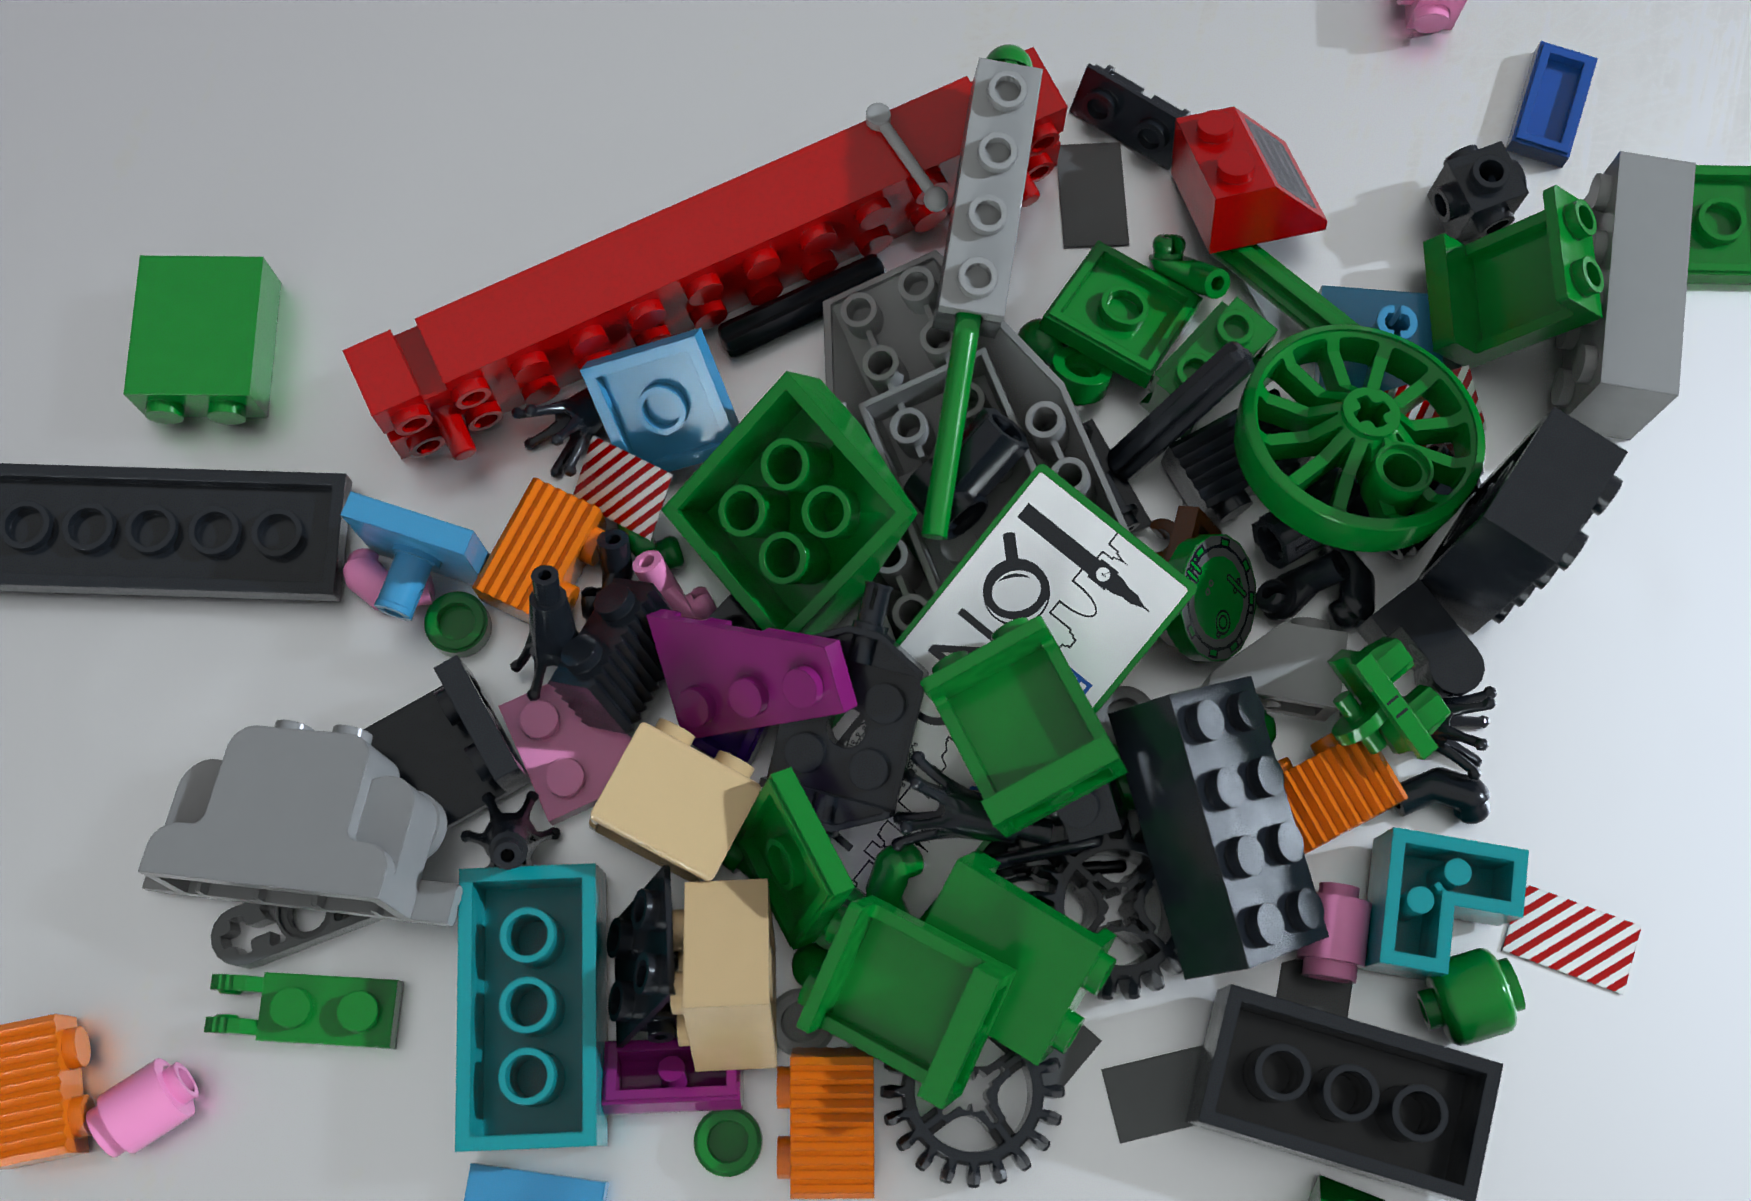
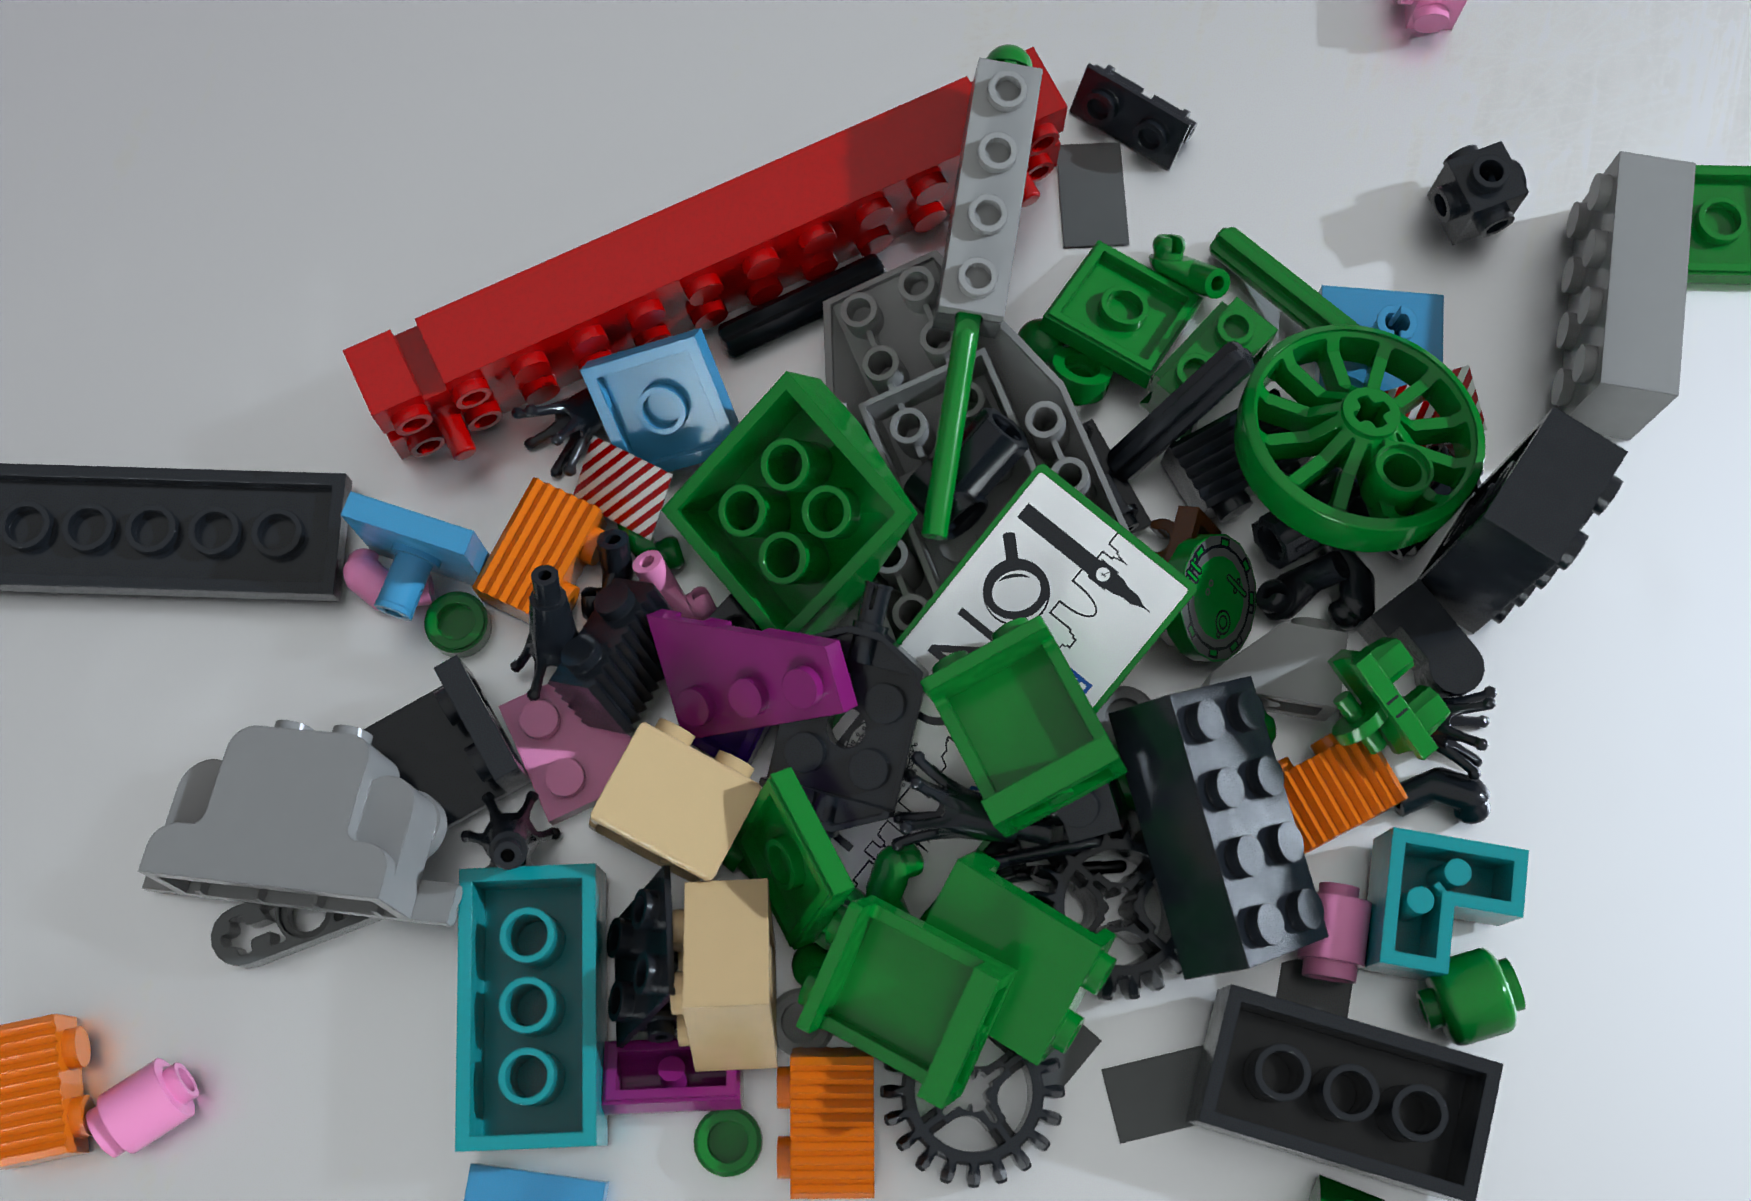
green brick [123,255,281,425] -> none
green hinge [204,972,403,1049] -> none
light grey hinge [866,103,949,212] -> none
red slope [1171,107,1327,254] -> none
green panel [1423,185,1604,369] -> none
sticker [1502,884,1642,995] -> none
blue tile [1506,41,1598,168] -> none

